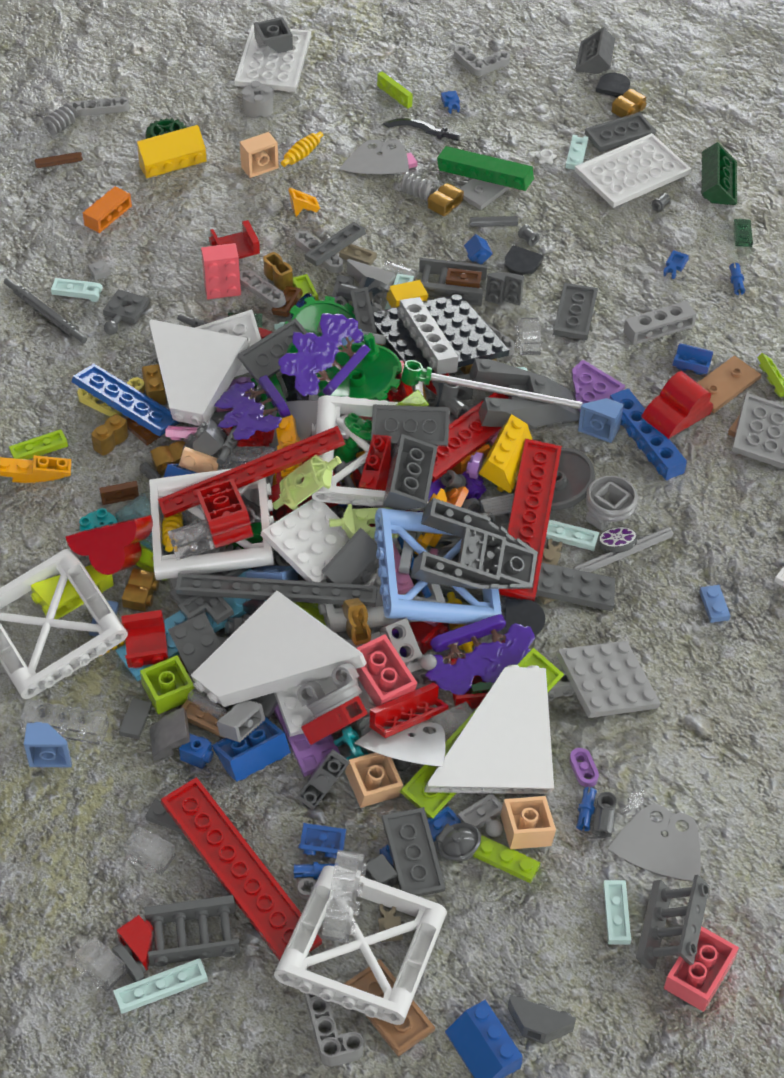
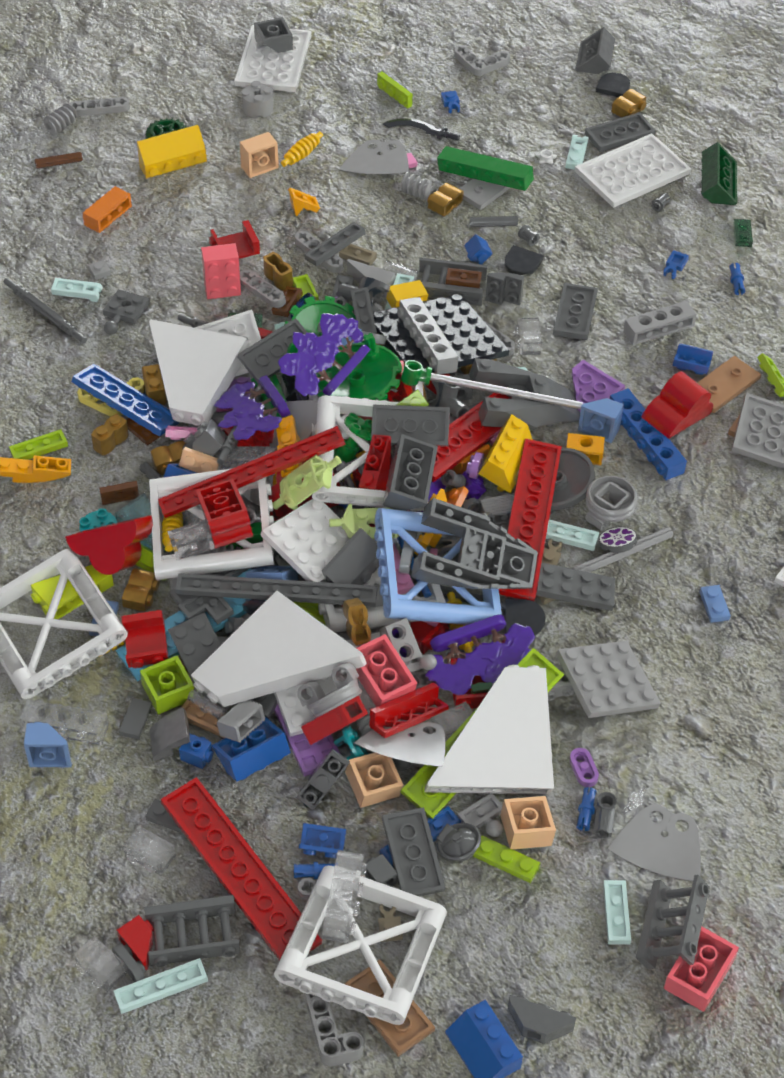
none -> light orange brick [566,433,605,465]

